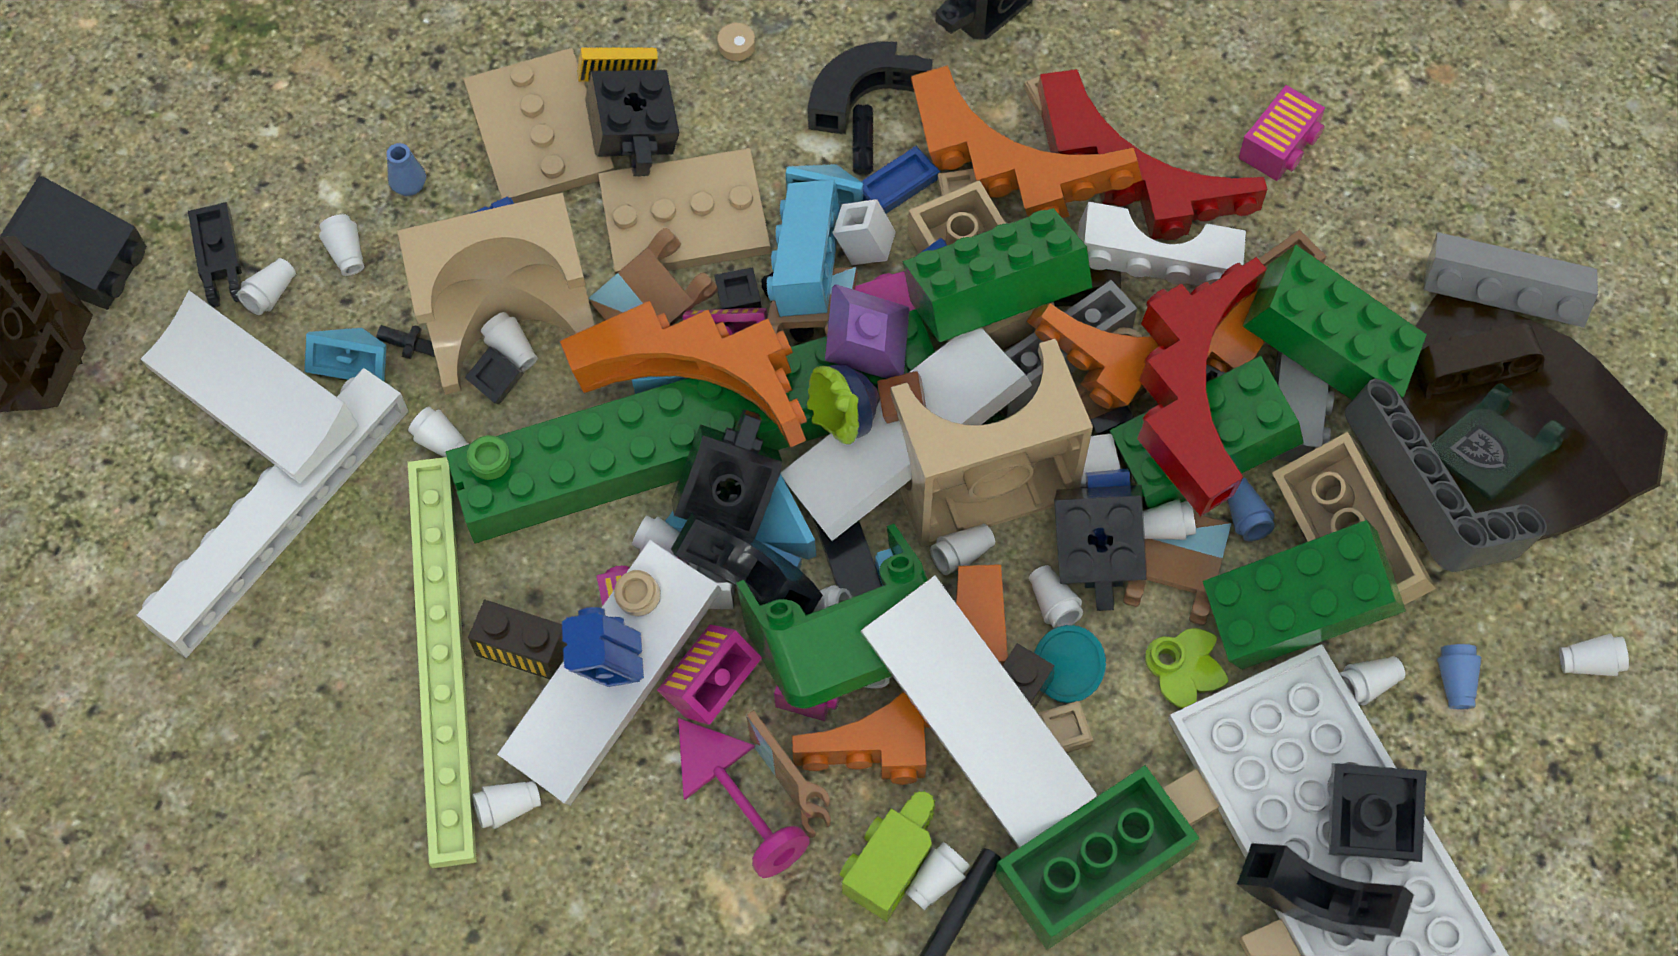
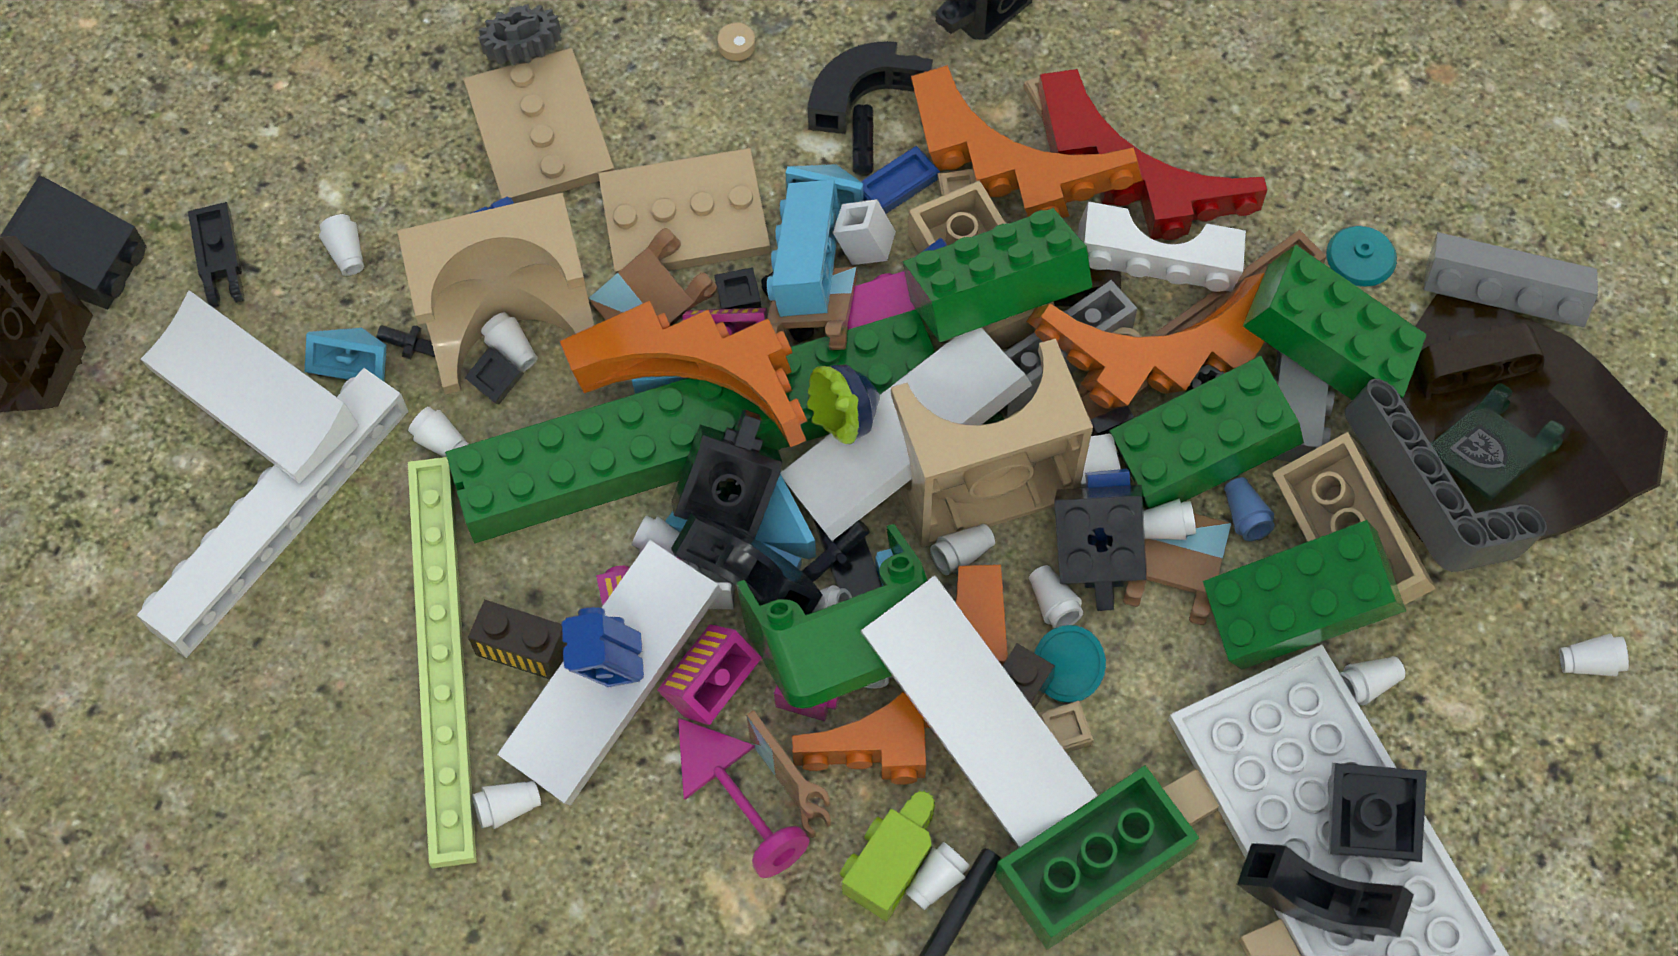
white cone [237,258,296,315] -> none
medium blue cone [386,143,426,196] -> none
bright green tile [467,435,511,480] -> none
yellow tile [577,47,658,82] -> none
black hinge [585,70,679,176] -> none
tan tile [614,570,660,616] -> none
medium lavender slope [825,284,909,379] -> none
dark orange tile [877,371,926,424] -> none
red arch [1137,257,1267,517] -> none
lime plate [1145,628,1229,709] -> none
dark pink brick [1238,85,1325,181] -> none
medium blue cone [1437,644,1482,709] -> none
none -> dark grey gear [478,4,562,65]
none -> black piece [802,520,870,582]
none -> teal piece [1326,226,1397,287]

